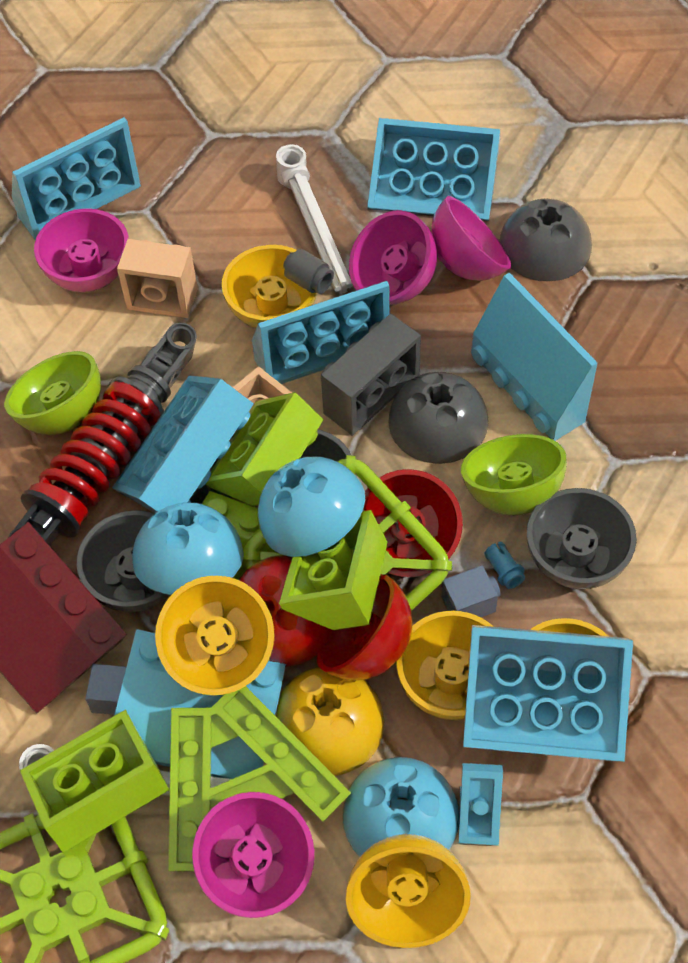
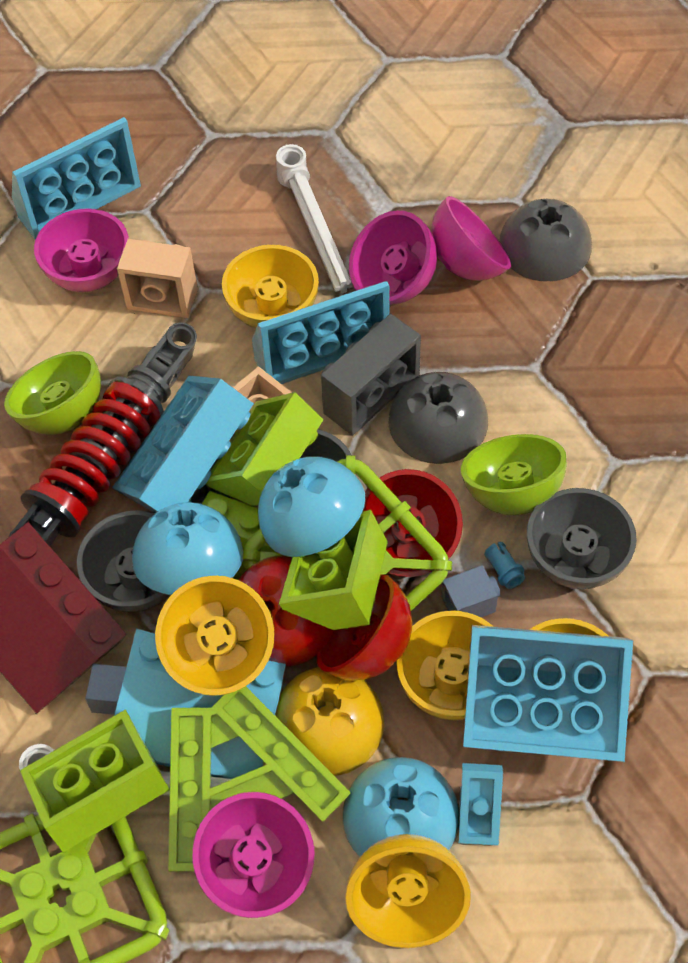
dark grey brick [283,249,334,294] -> none
medium azure slope [367,118,500,221] -> none
medium azure slope [471,272,598,441] -> none

